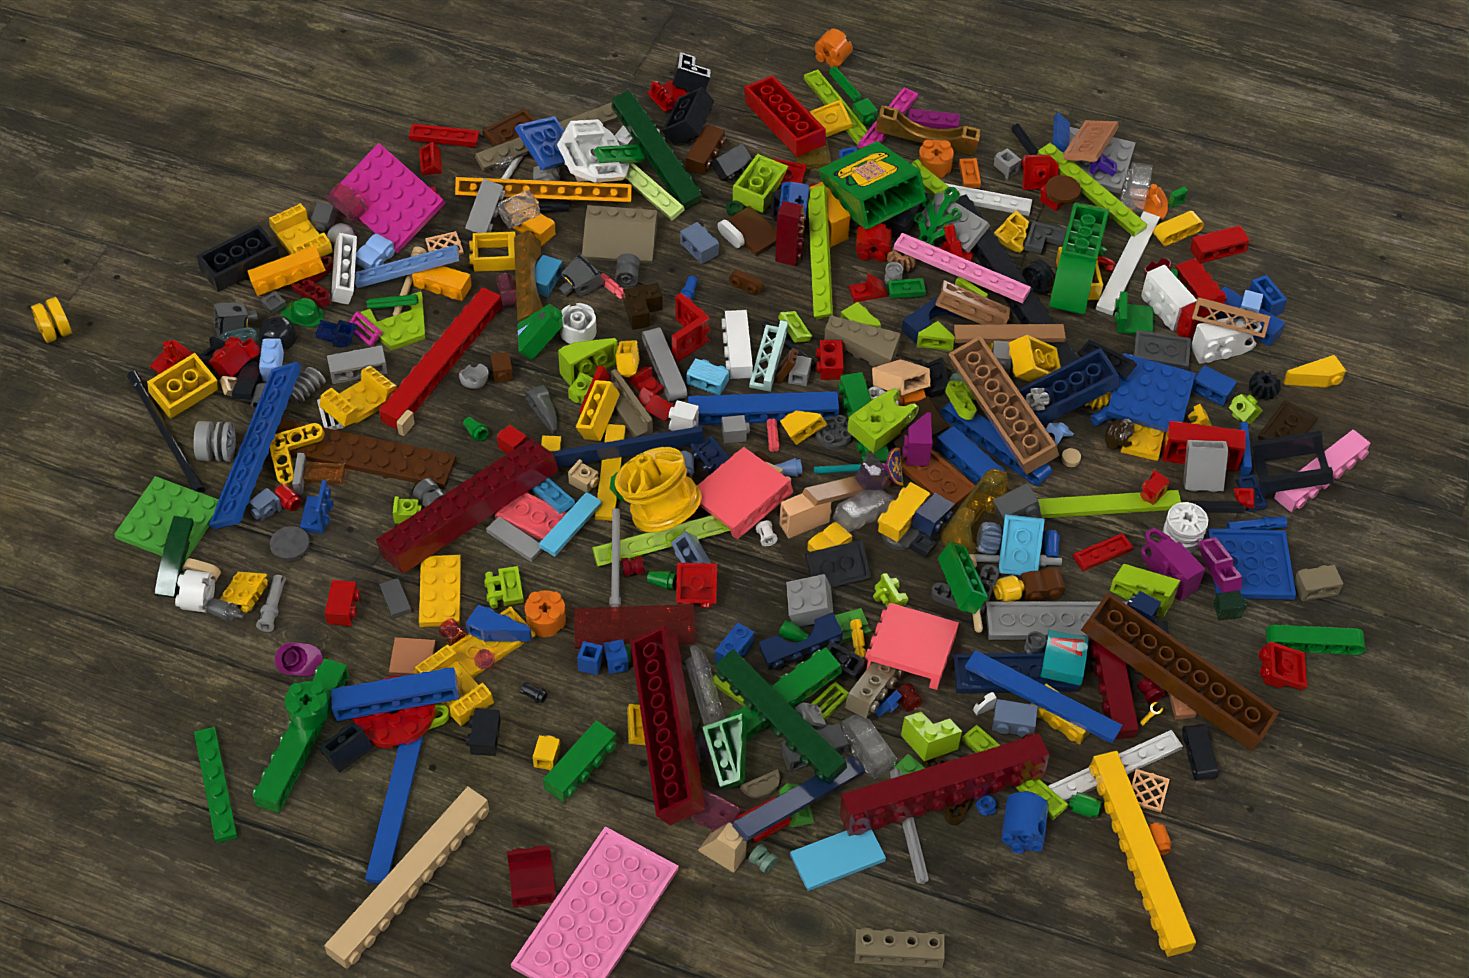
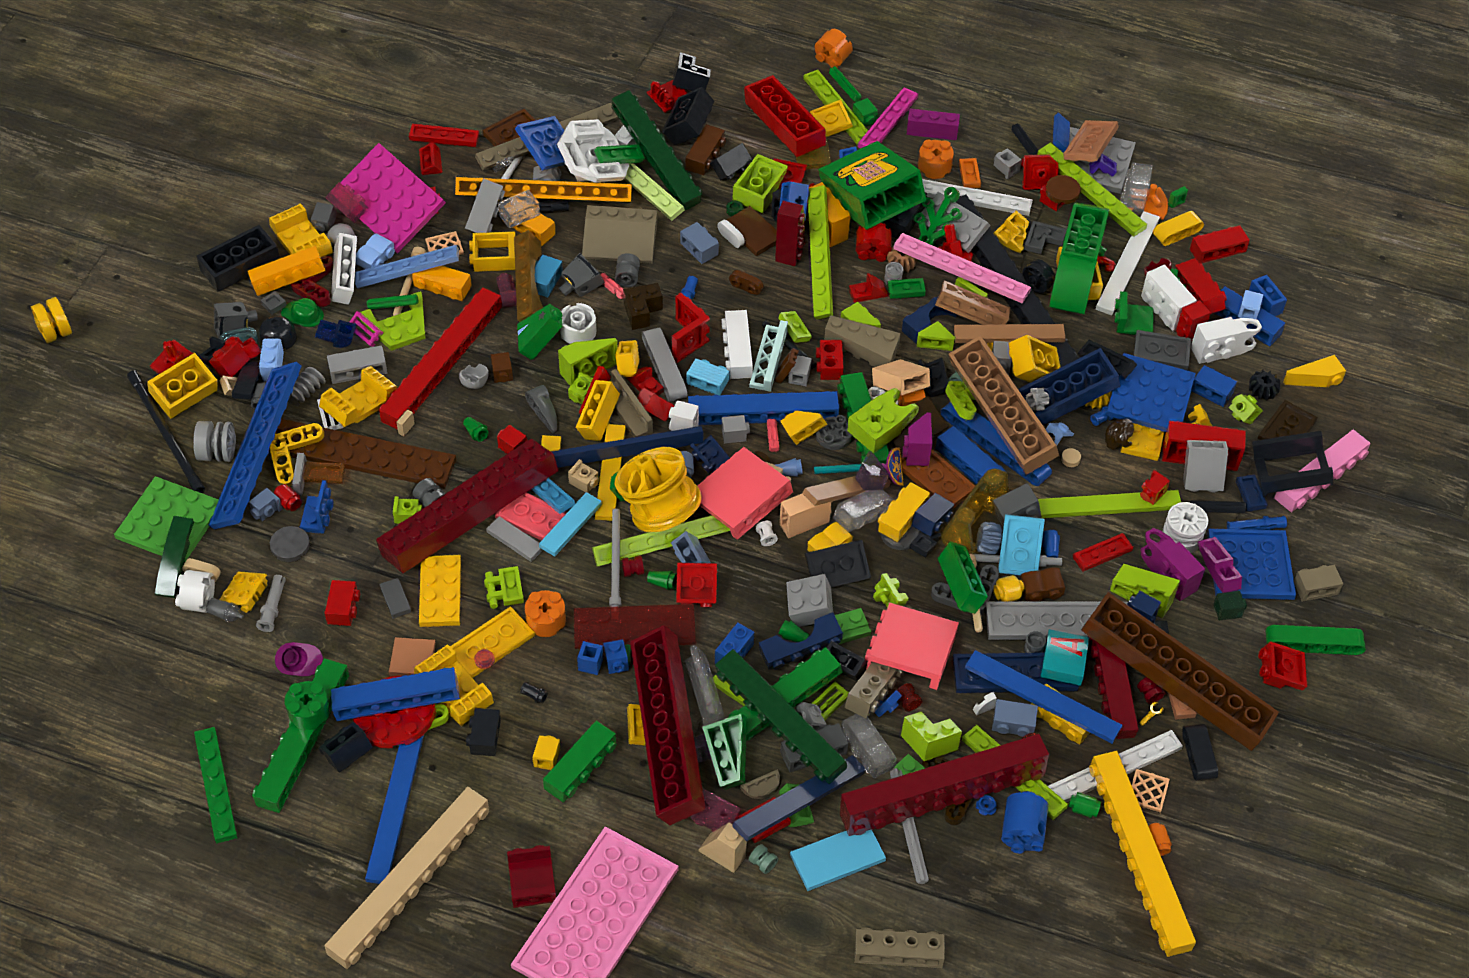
clear red wheel [438,618,467,645] -> none
blue slope [466,605,532,641] -> none
yellow axle [850,619,866,658] -> none
pearl gold arch [875,105,980,156] -> none
lime plate [912,159,949,197] -> none
medium nougat fence [1192,297,1271,338] -> none
red tile [1234,488,1254,508] -> none
blue tile [1238,422,1252,476] -> none

